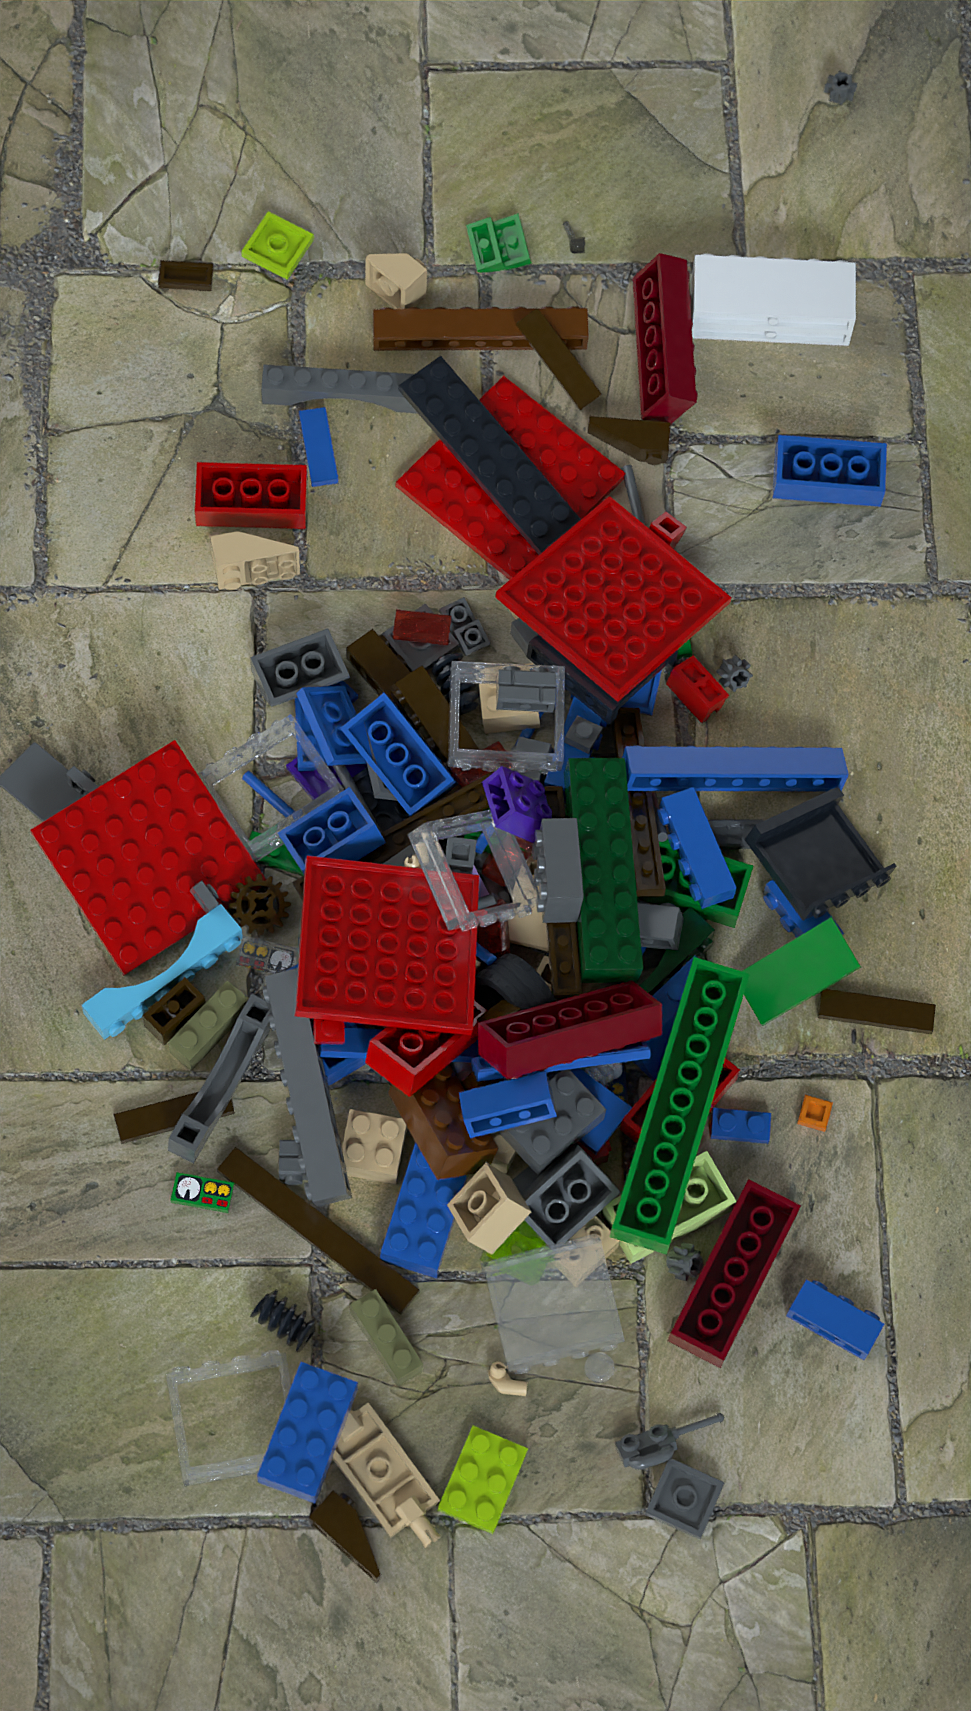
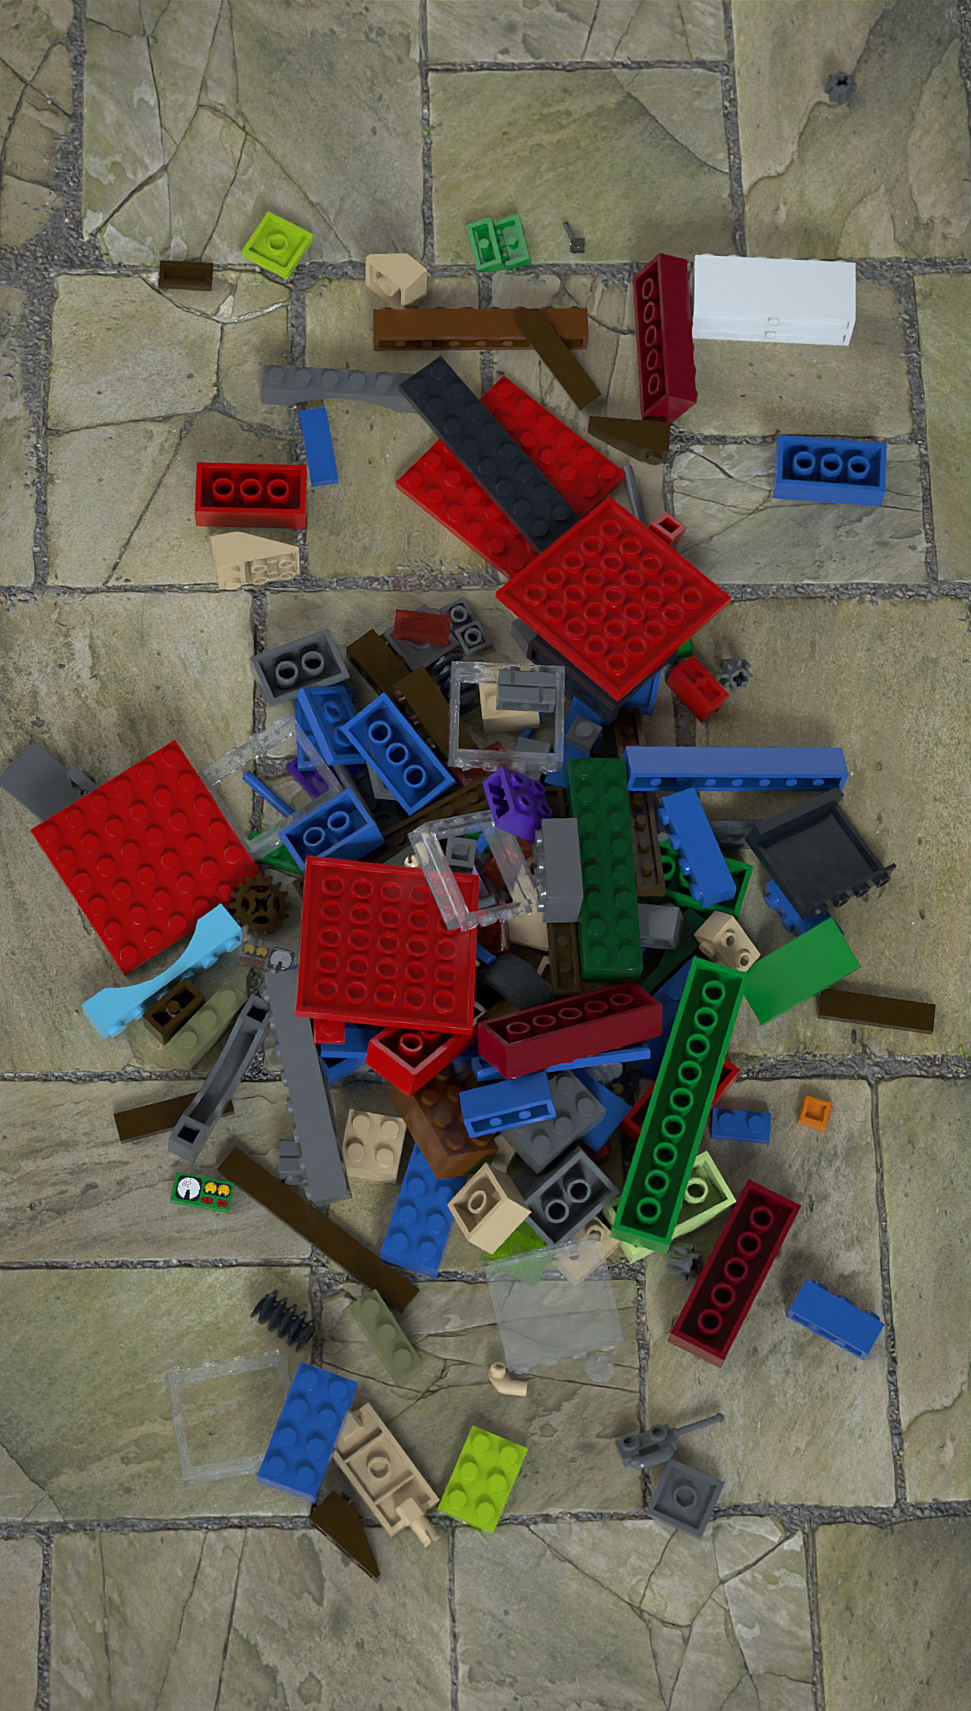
dark grey plate [190,881,219,914] -> none
none -> tan brick [694,910,761,972]

